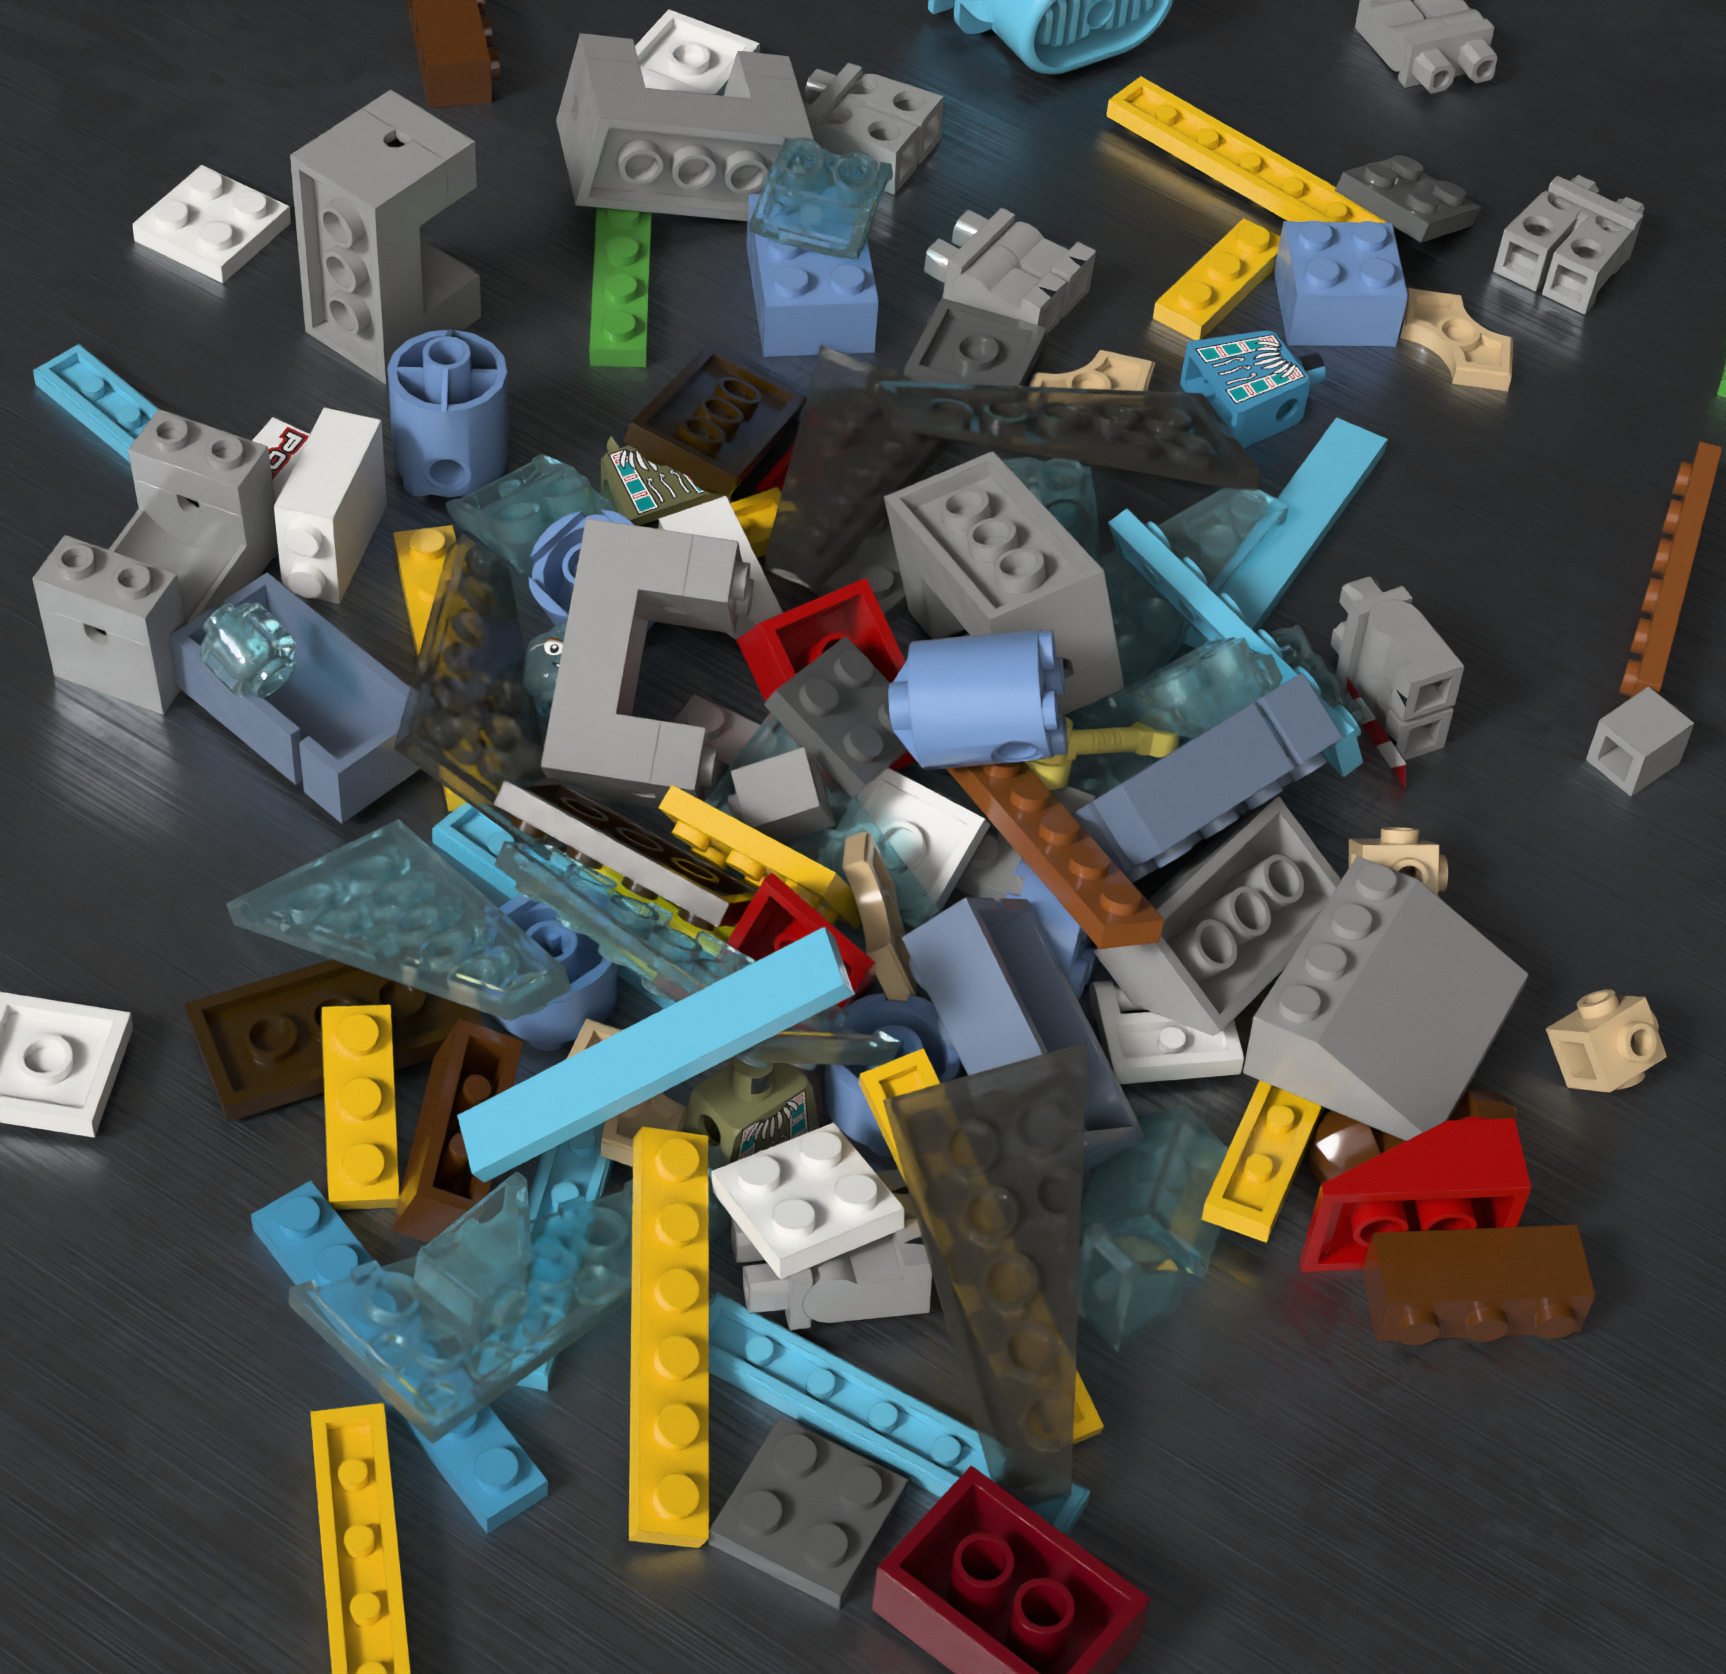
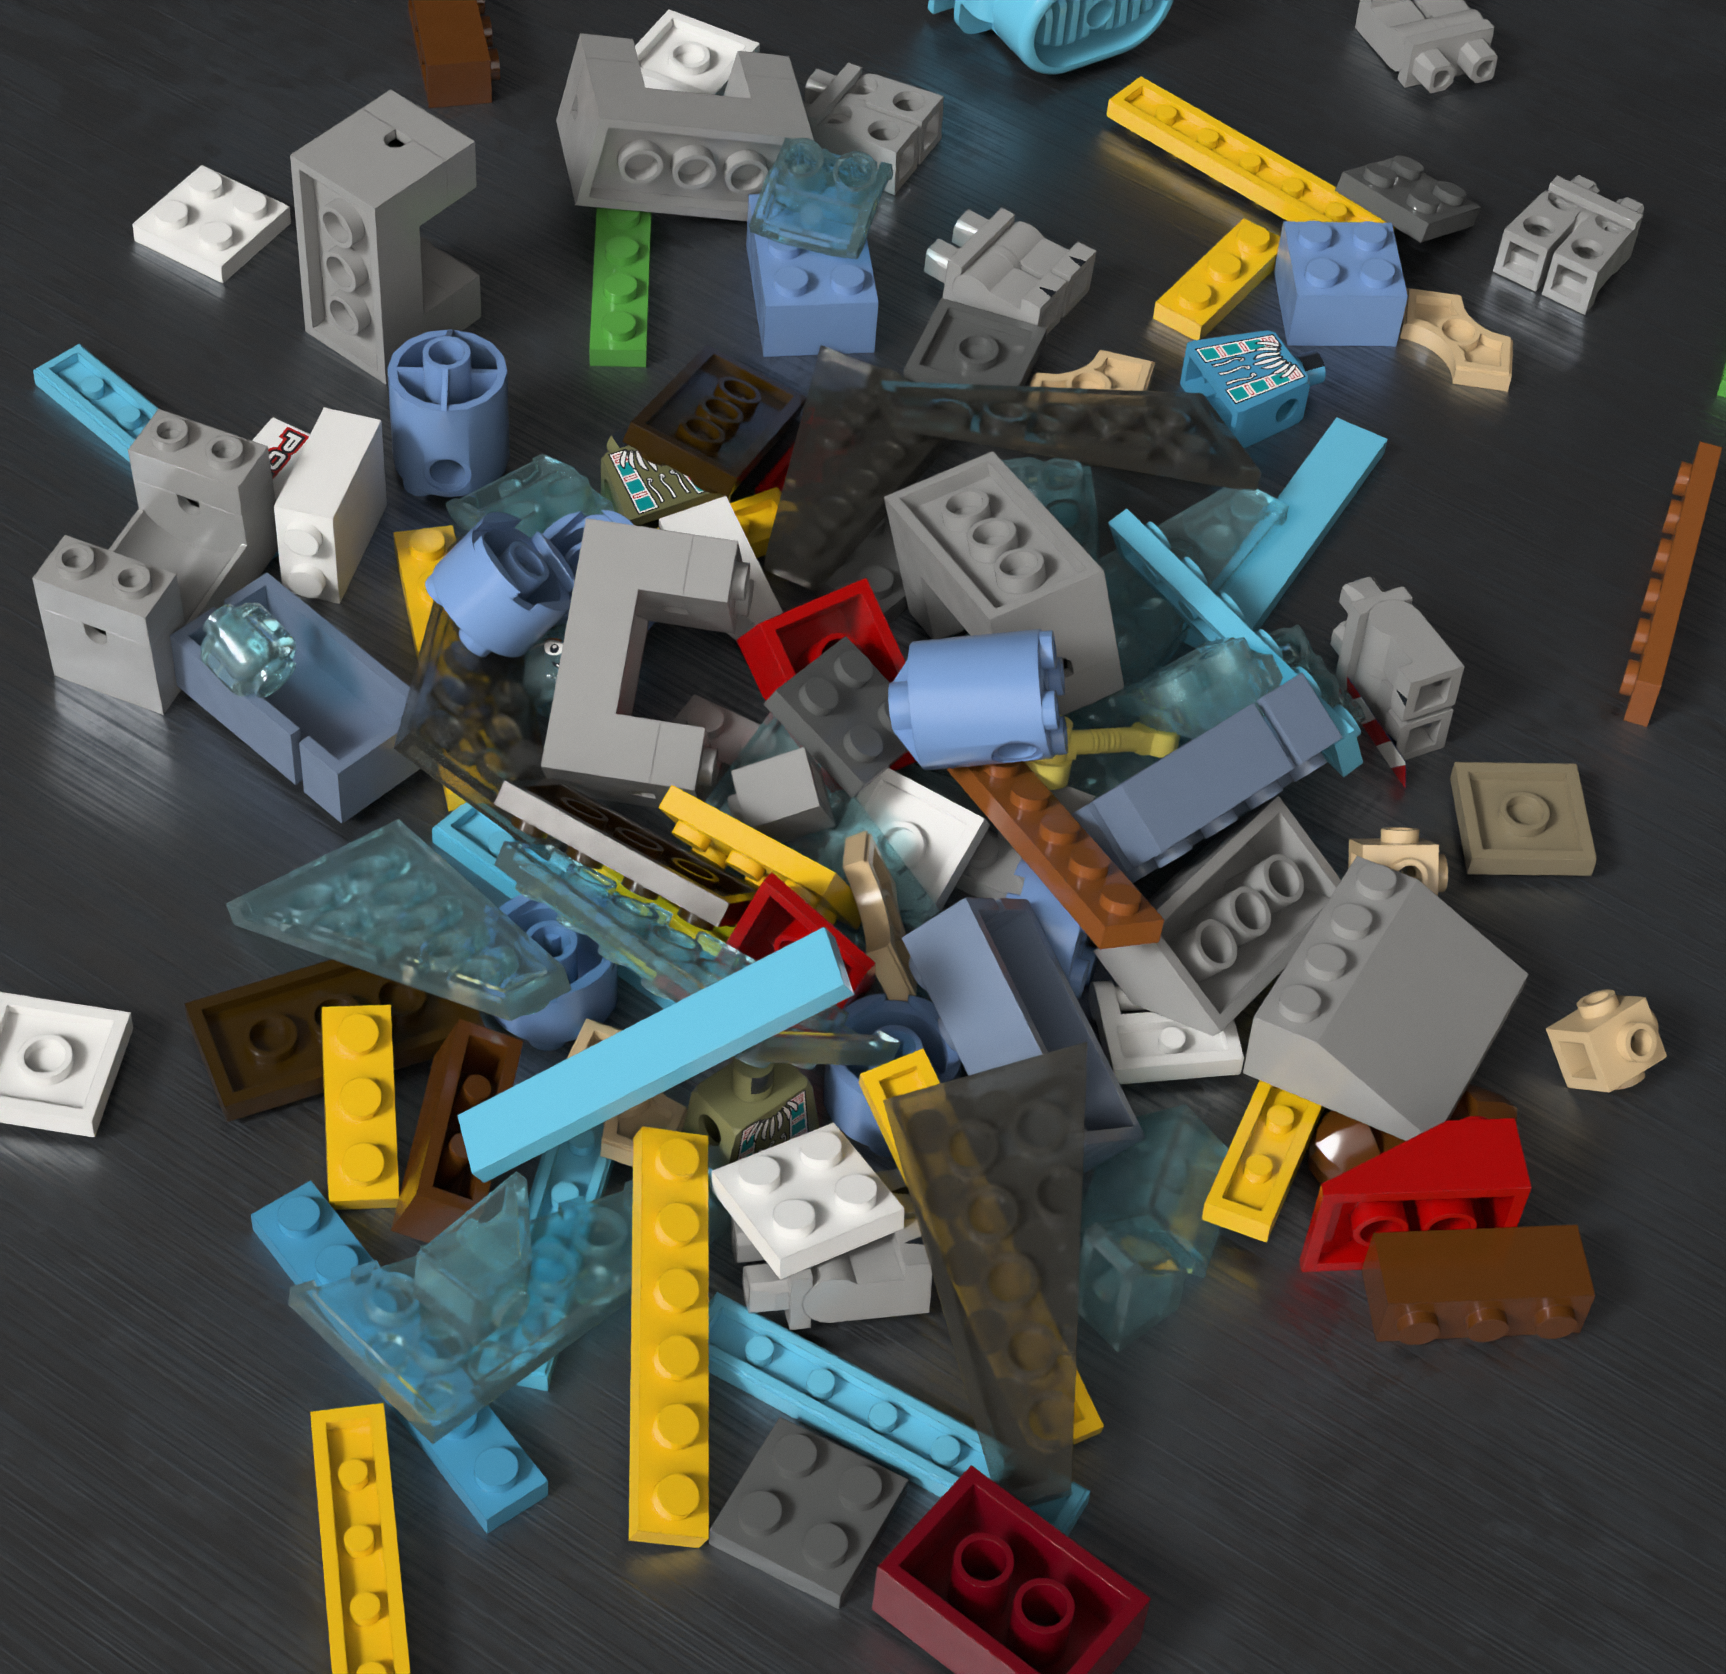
light grey brick [1586,686,1694,797] -> none
none -> medium blue brick [425,512,575,657]
none -> dark tan plate [1450,762,1597,876]

